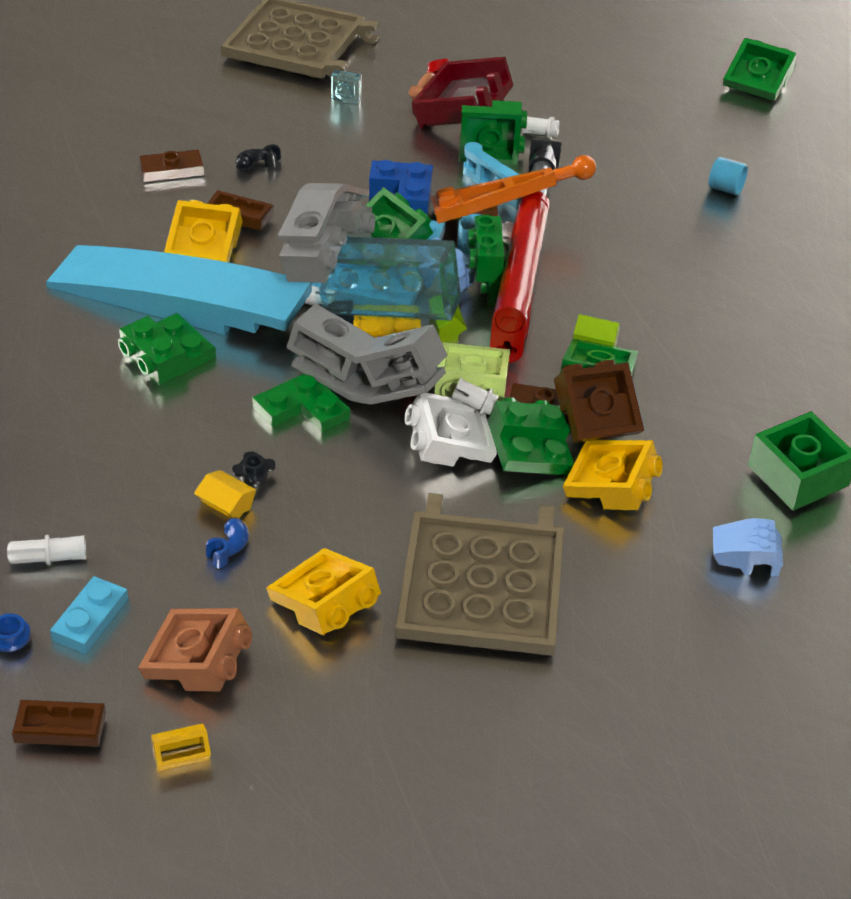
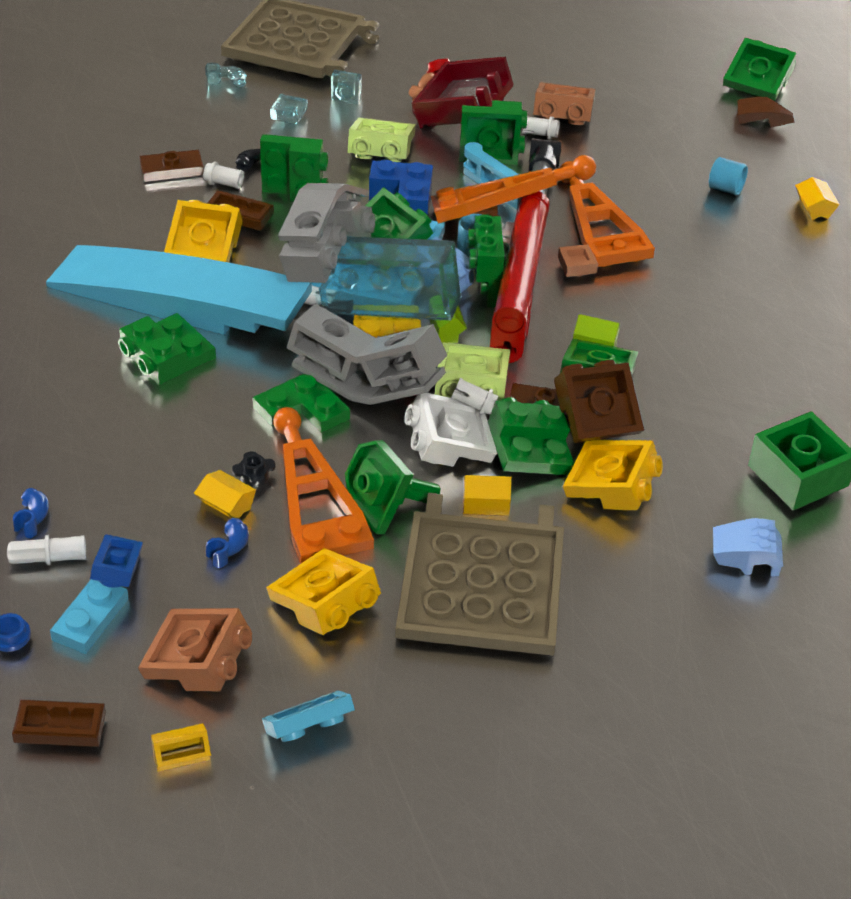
none -> blue arm [13,488,49,539]
none -> blue plate [90,534,143,588]
none -> white pin [203,161,244,189]
none -> clear light blue arm [205,63,247,87]
none -> green plate [260,134,329,202]
none -> medium azure plate [262,690,355,742]
none -> clear light blue plate [270,94,308,124]
none -> orange plate [273,407,374,564]
none -> green piece [345,440,441,534]
none -> yellowish green plate [347,118,416,162]
none -> yellow piece [463,475,511,516]
none -> nougat plate [533,82,596,125]
none -> nougat plate [558,244,598,277]
none -> orange plate [560,161,655,267]
none -> reddish brown slope [737,97,795,128]
none -> yellow piece [795,177,840,220]

